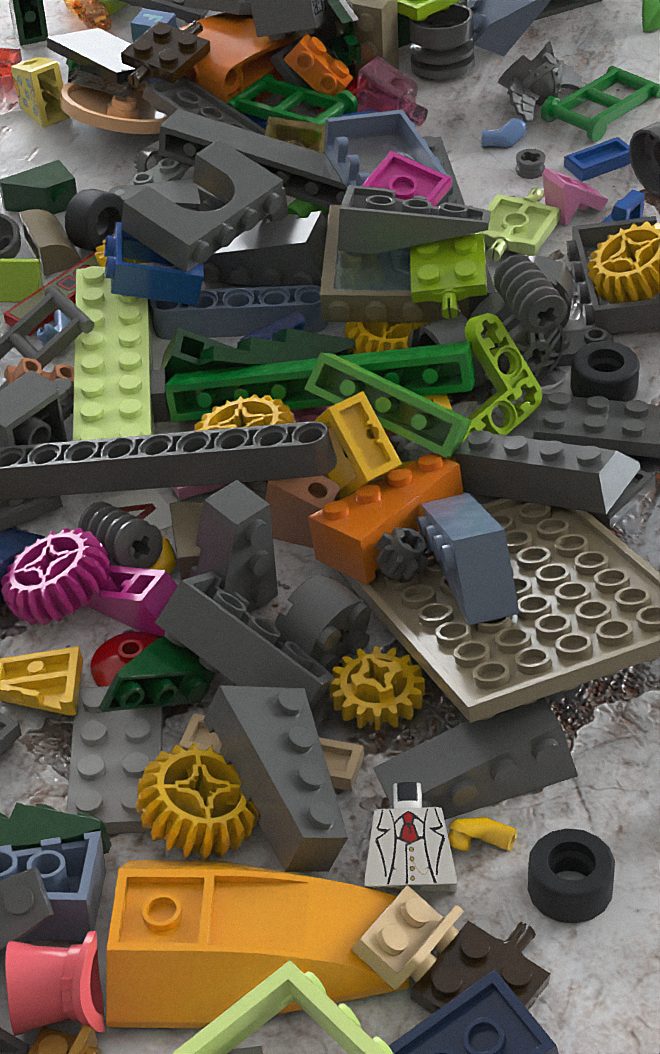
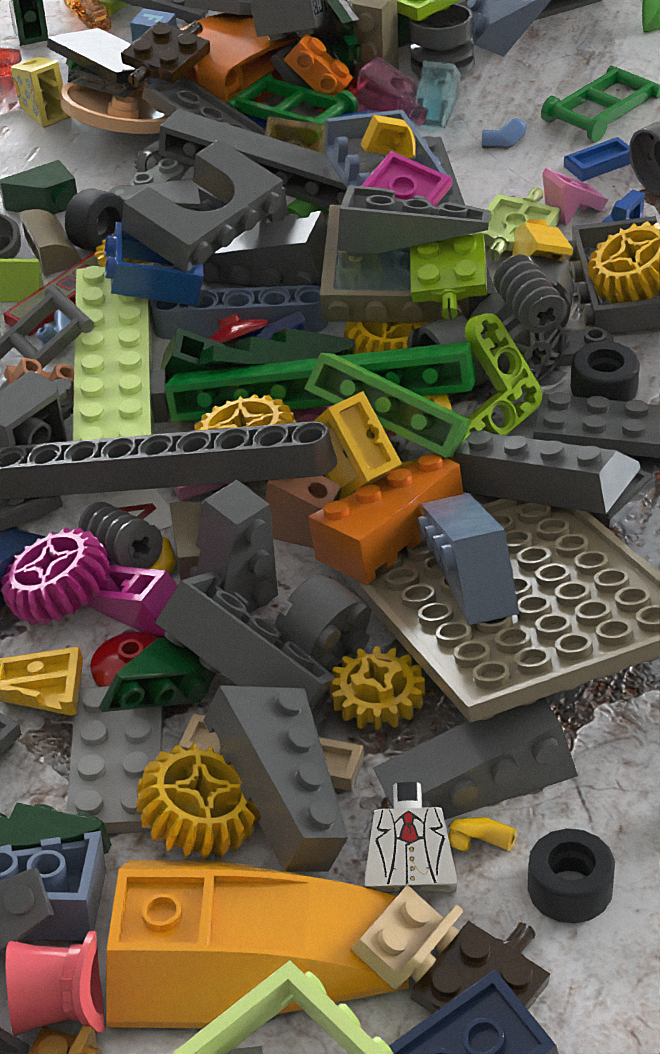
dark grey gear [375,527,429,581] -> none
dark grey helmet [497,41,587,123] -> none
dark grey bush [516,149,546,179] -> none
none -> red dish [209,313,270,343]
none -> yellow plate [360,115,416,159]
none -> clear light blue slope [414,61,461,128]
none -> yellow slope [512,219,573,262]

